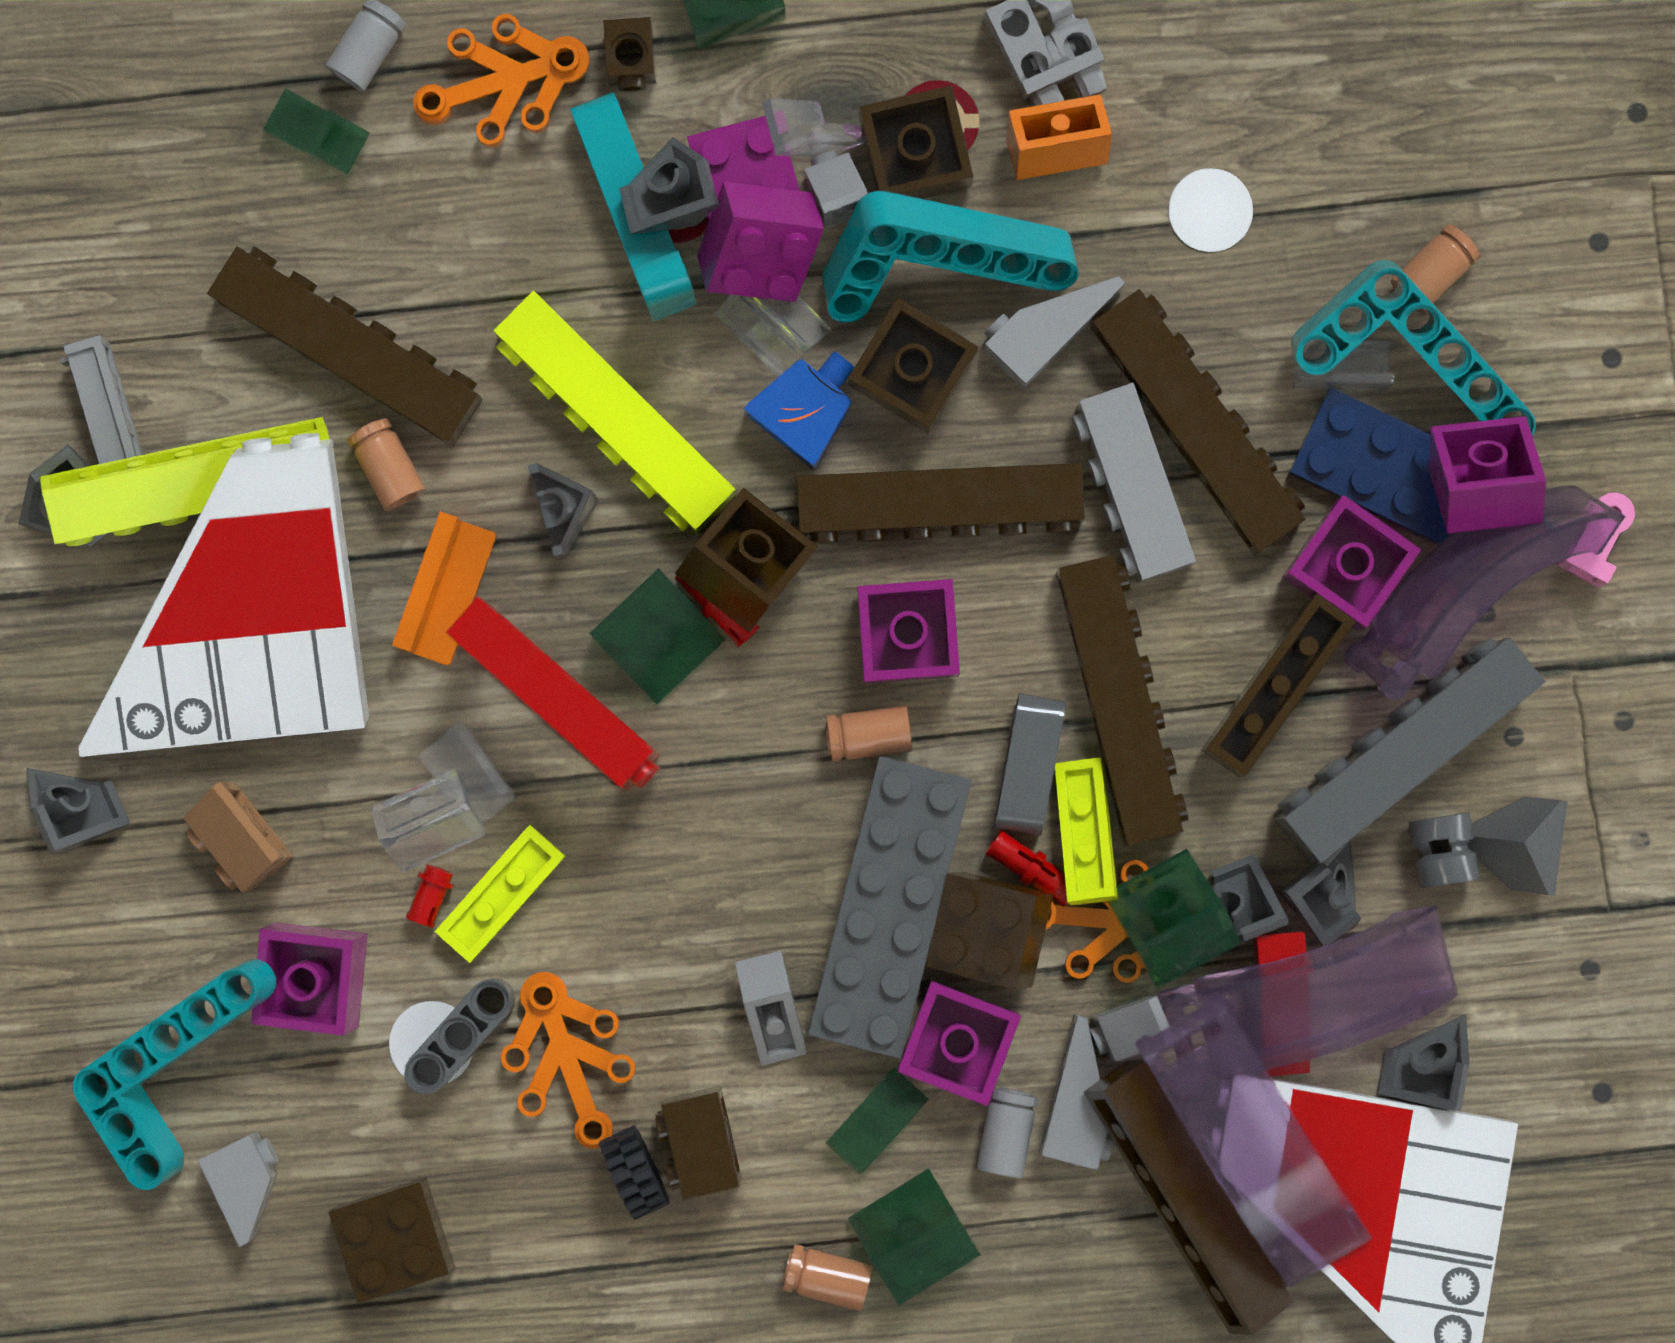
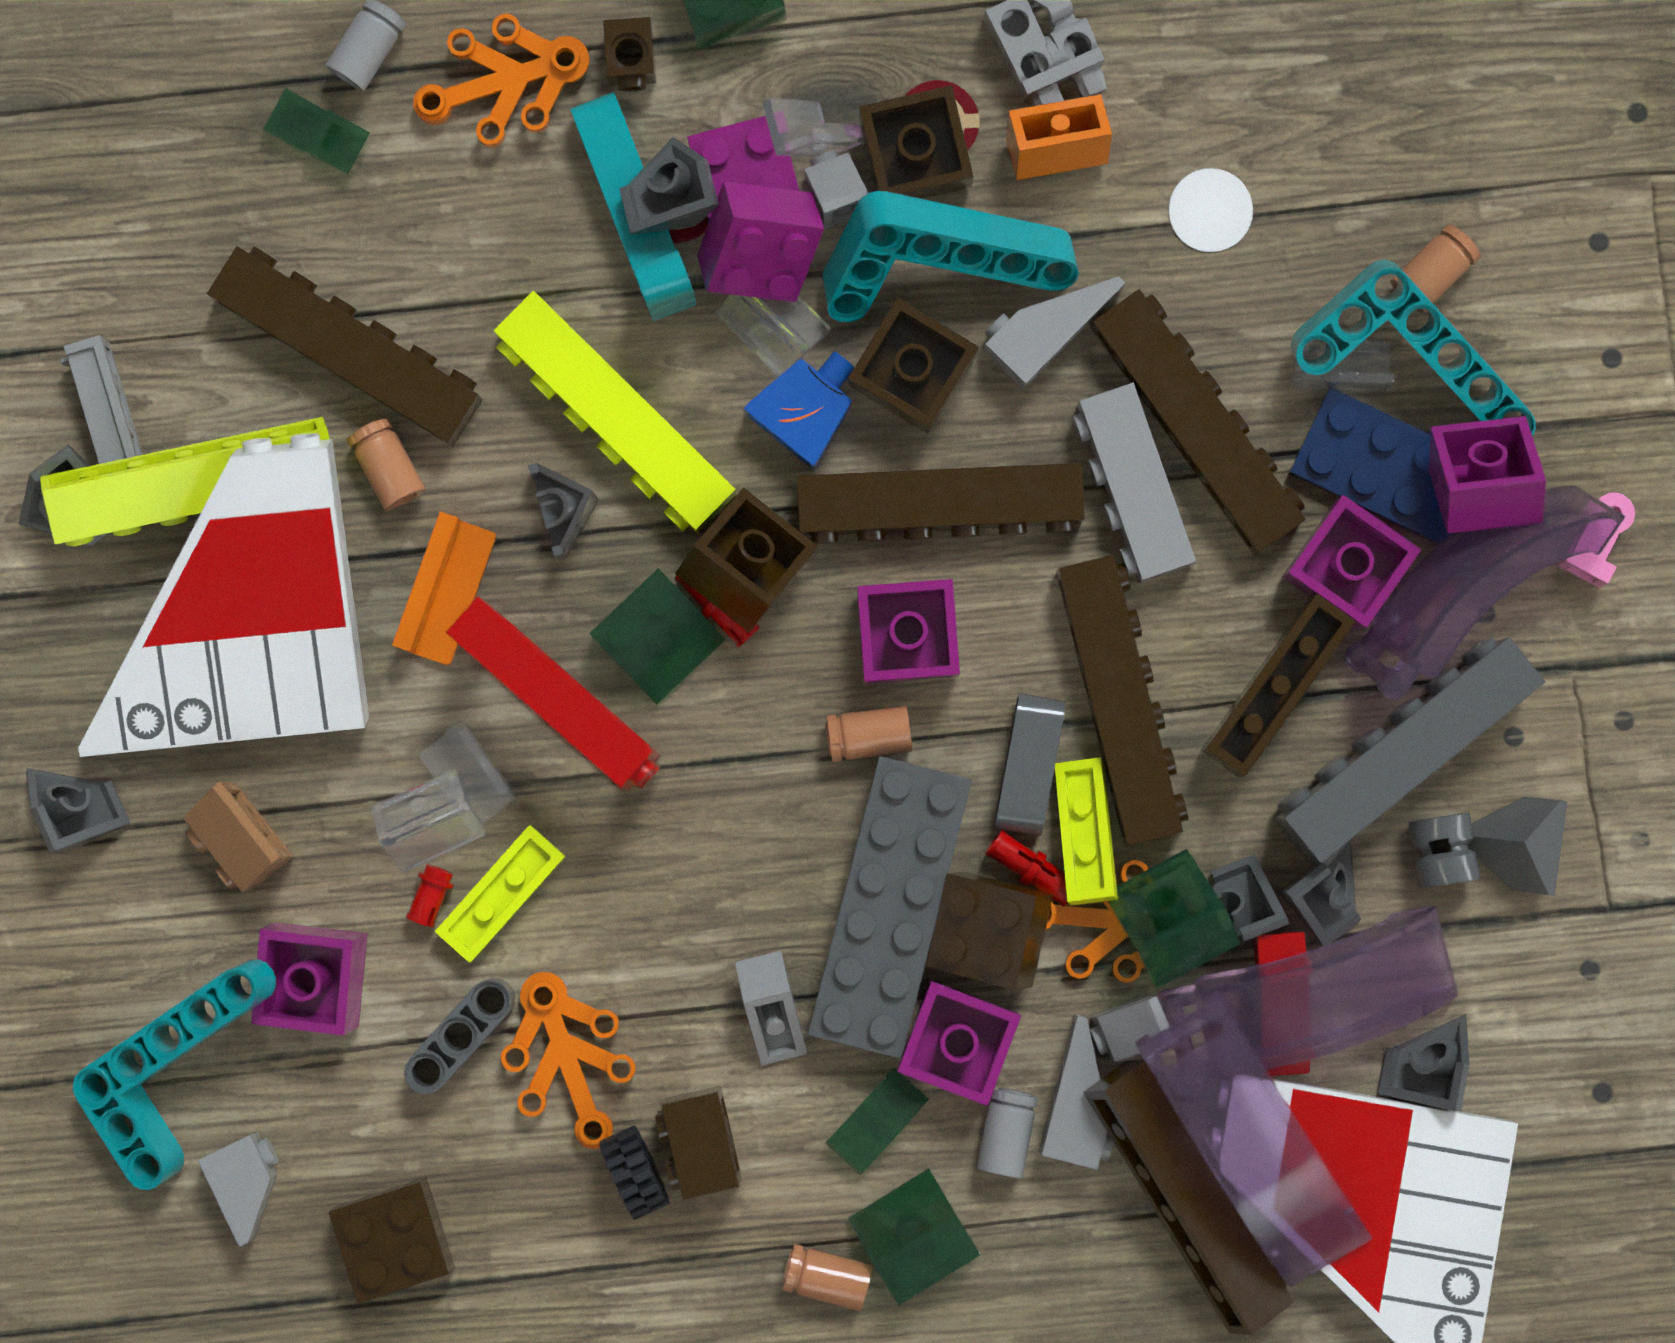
white sticker [389,1001,473,1084] -> none

